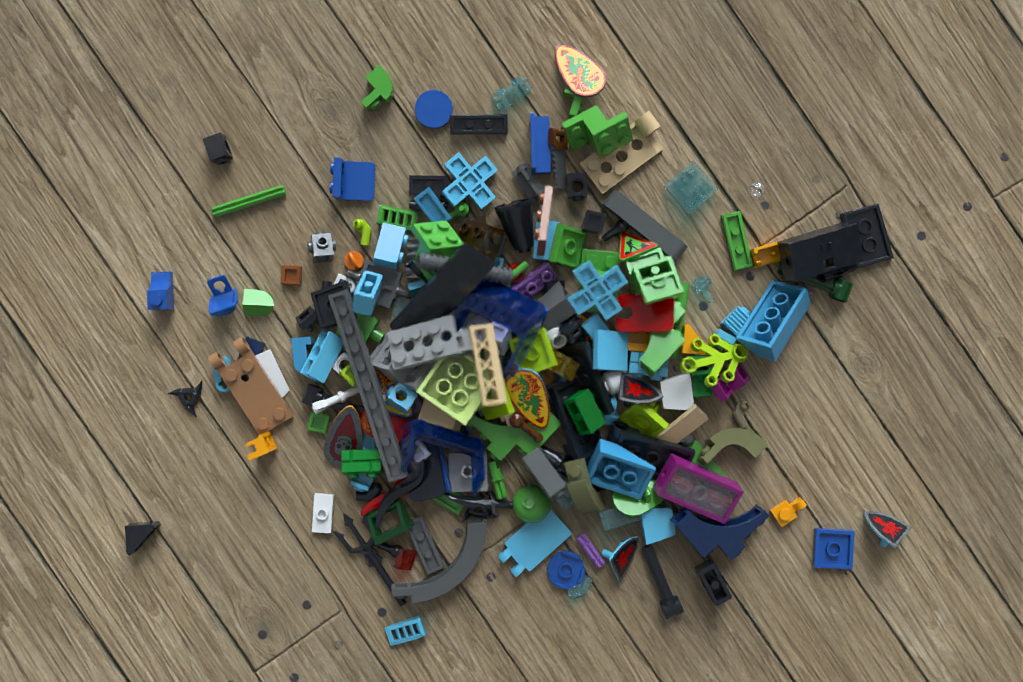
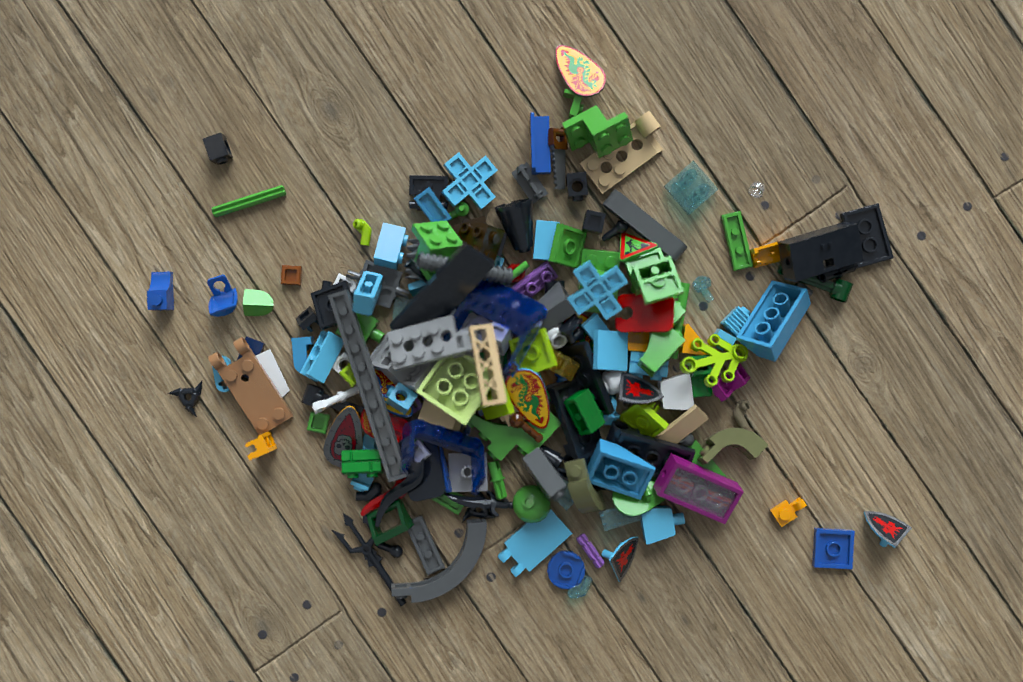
black slope [125,521,161,556] -> none
brick [307,232,336,263] -> none
white plate [312,493,335,533] -> none
blue bracket [329,158,376,201] -> none
orange tile [344,251,364,271] -> none
bright green brick [361,65,394,112] -> none
bright green slope [377,205,419,231] -> none
medium azure slope [385,615,427,646] -> none
clear red tile [393,549,417,570] -> none
blue tile [415,90,453,129] -> none
black tile [450,114,508,135] -> none
clear light blue hinge [491,76,532,110] -> none
wing [534,186,553,256] -> none
black axle [641,544,684,619] -> none
dark blue arch [670,505,769,560] -> none
black brick [695,559,732,606] -> none

